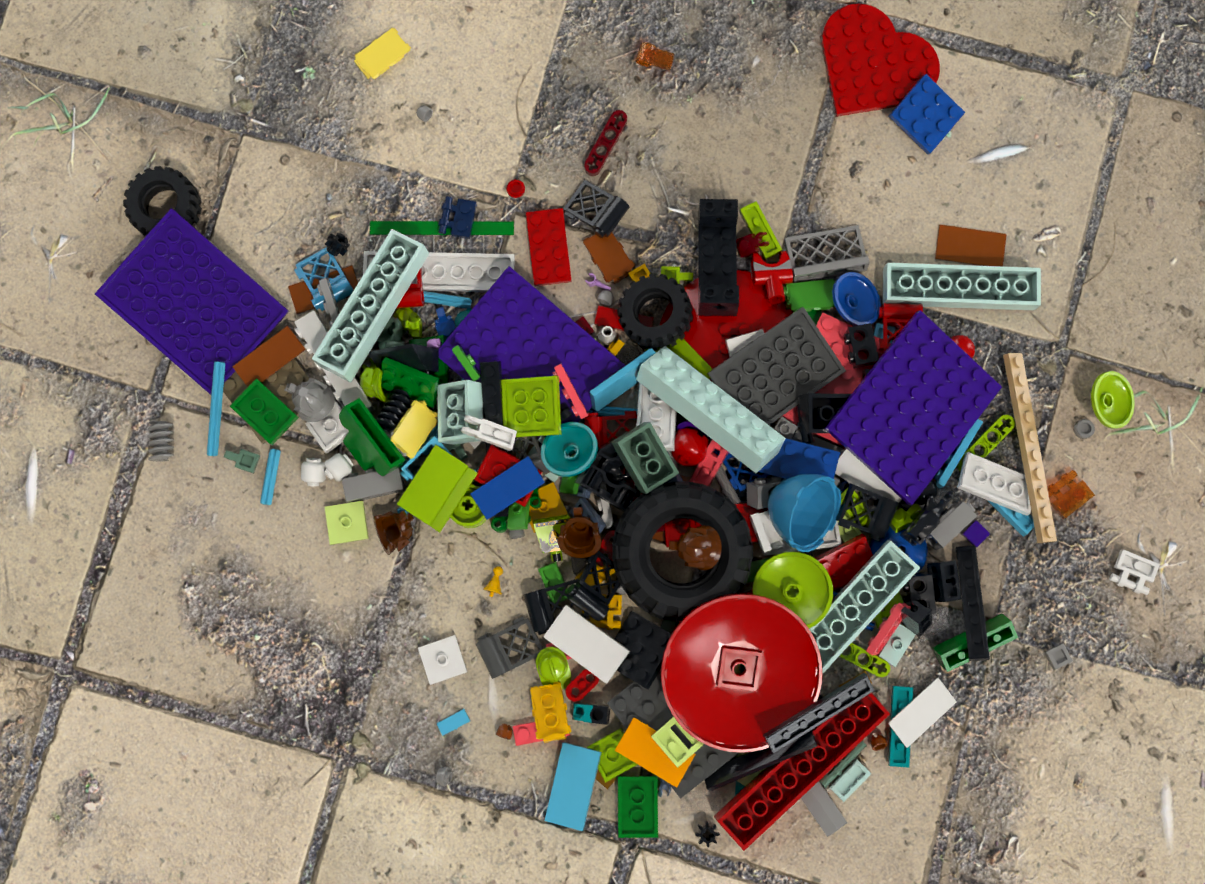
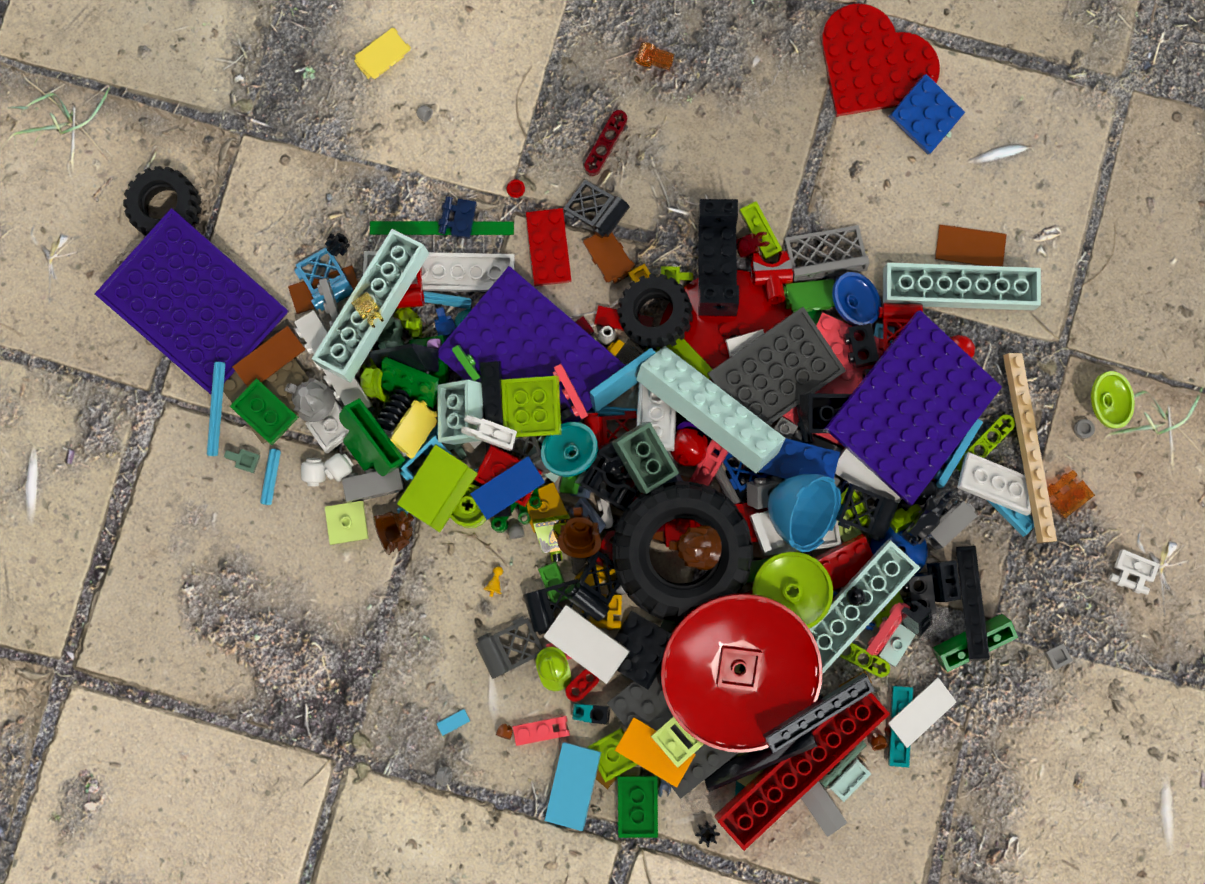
light grey piece [148,421,174,462] -> none
white plate [418,635,468,685] -> none
bright green plate [507,497,531,530] -> none
yellow piece [530,682,571,743] -> none
lavender hand [585,273,611,291] -> none
light grey hinge [597,290,613,306] -> none
dark purple tile [961,520,990,548] -> none
none -> clear yellow plate [351,292,384,328]
none -> black plate [846,586,865,606]

